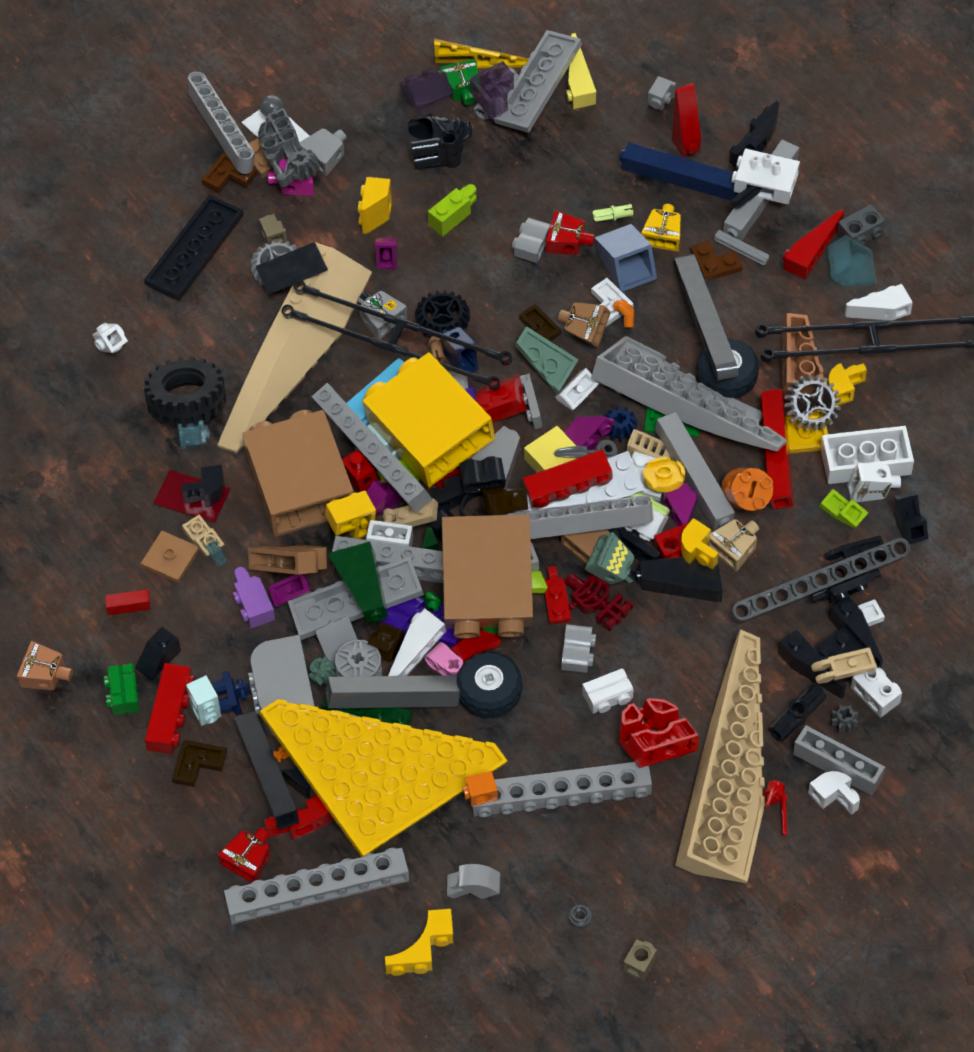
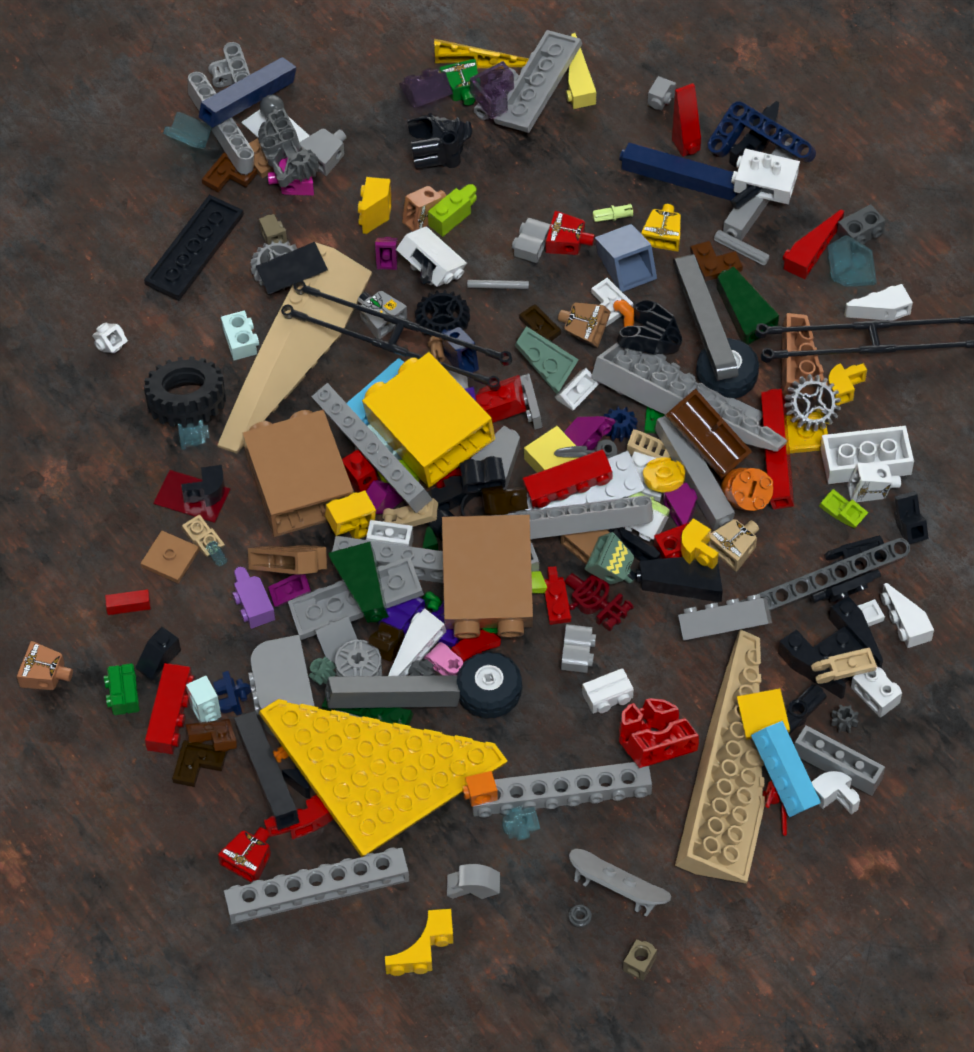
none -> clear light blue panel [163,112,212,148]
none -> reddish brown plate [185,719,237,751]
none -> dark blue brick [199,57,296,128]
none -> light grey piece [208,42,250,87]
none -> light aqua brick [221,310,259,361]
none -> white piece [396,226,467,287]
none -> nougat torso [402,186,446,231]
none -> dark grey gear [408,659,436,676]
none -> light grey bar [467,280,529,289]
none -> clear light blue brick [502,806,541,841]
none -> light grey piece [569,849,671,917]
none -> black connector [617,300,682,355]
none -> reddish brown container [665,388,752,479]
none -> light grey brick [678,594,772,641]
none -> dark blue beam [708,101,816,163]
none -> dark green slope [717,266,779,345]
none -> yellow tile [736,689,790,740]
none -> medium azure brick [751,721,821,817]
none -> white slope [880,583,934,648]

